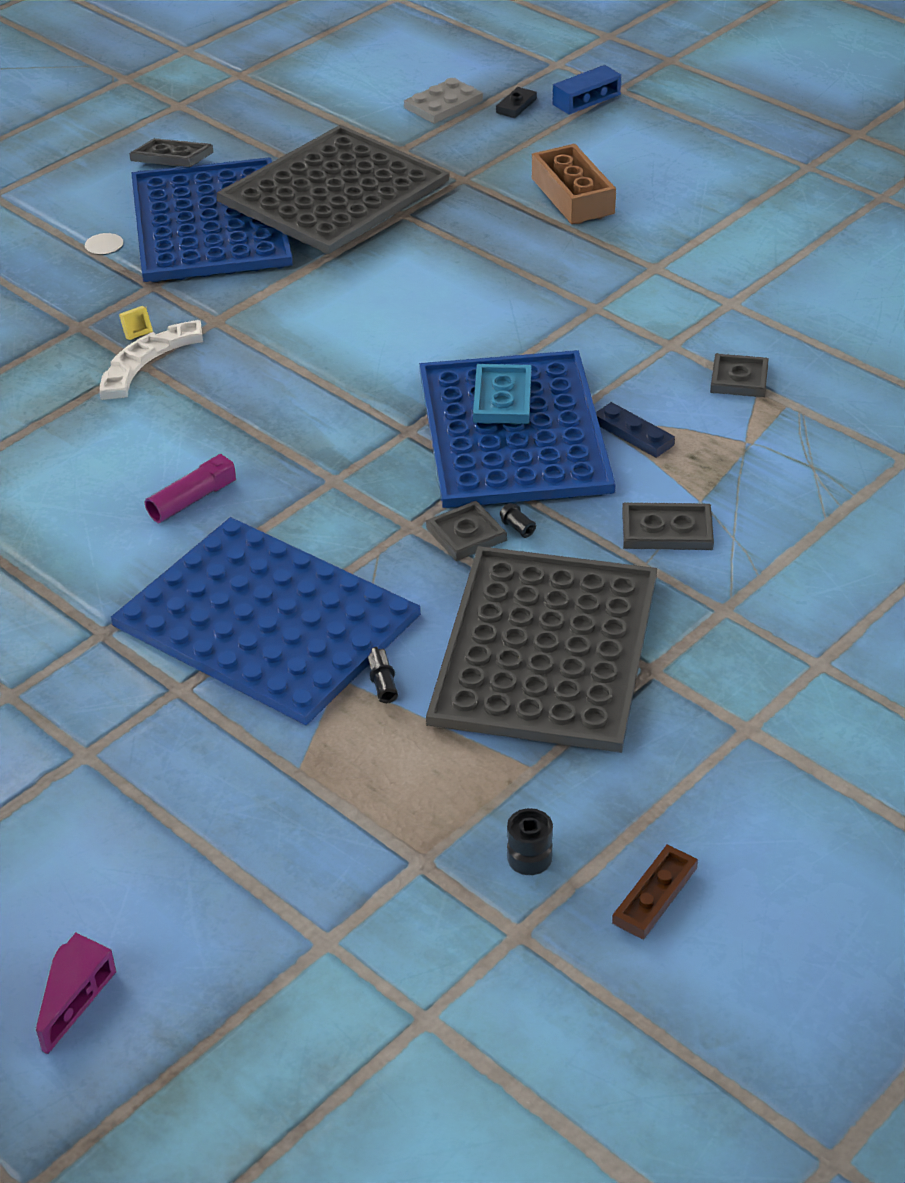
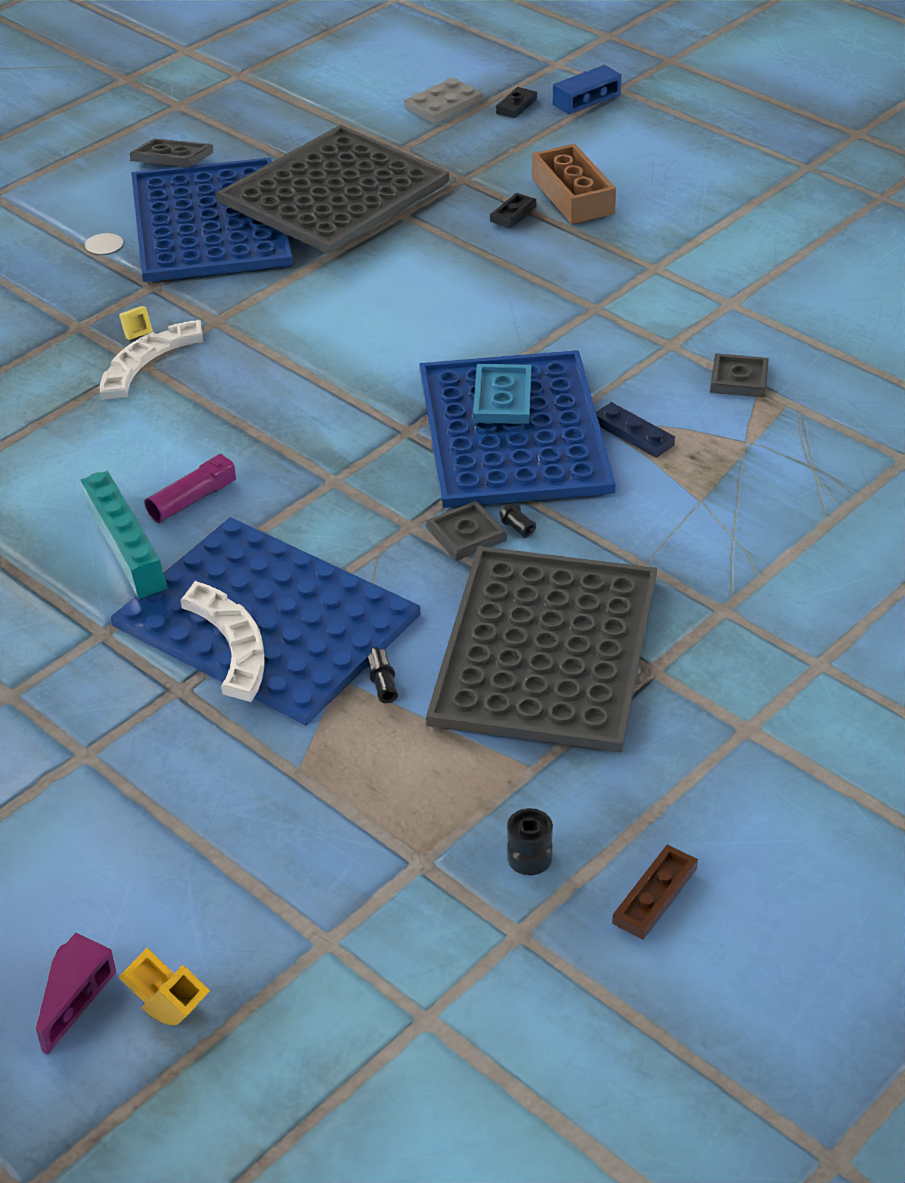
dark grey tile [622,502,714,550] -> none
none -> teal brick [80,470,168,599]
none -> yellow brick [118,948,210,1026]
none -> white tile [181,581,264,702]
none -> black plate [490,193,537,229]

